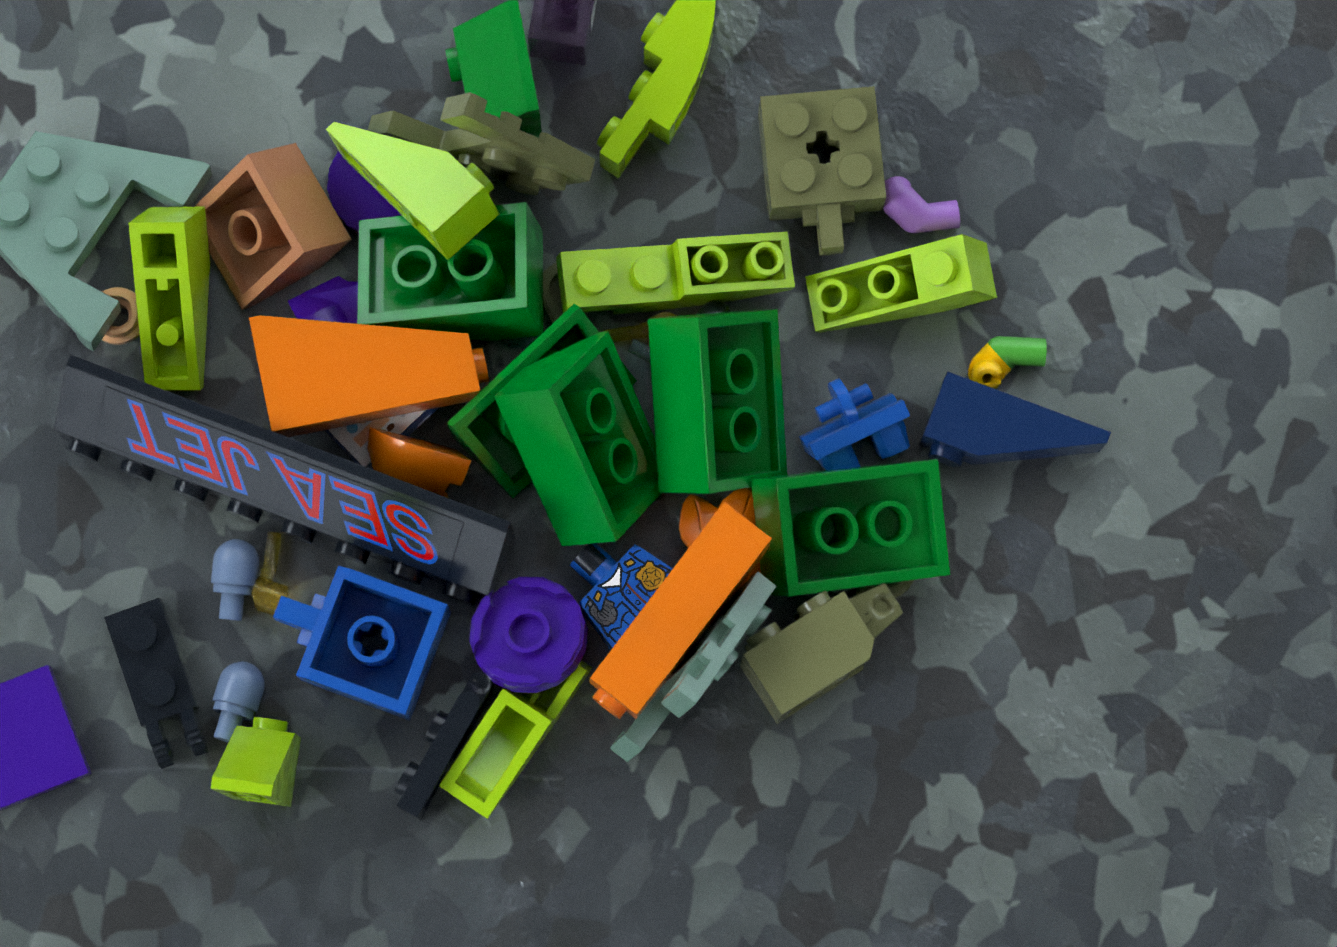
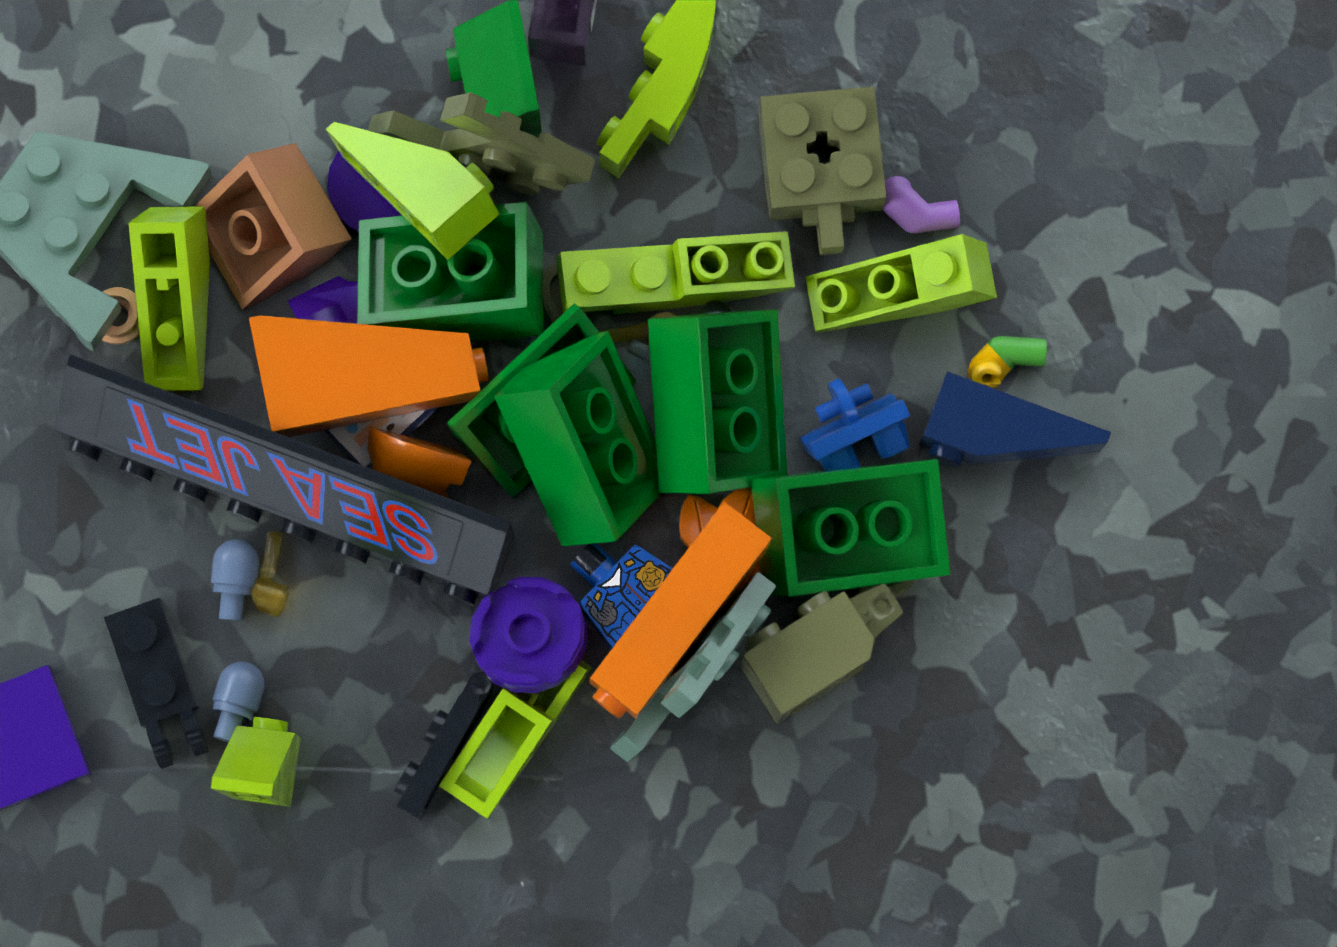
blue hinge [273,566,451,721] -> none

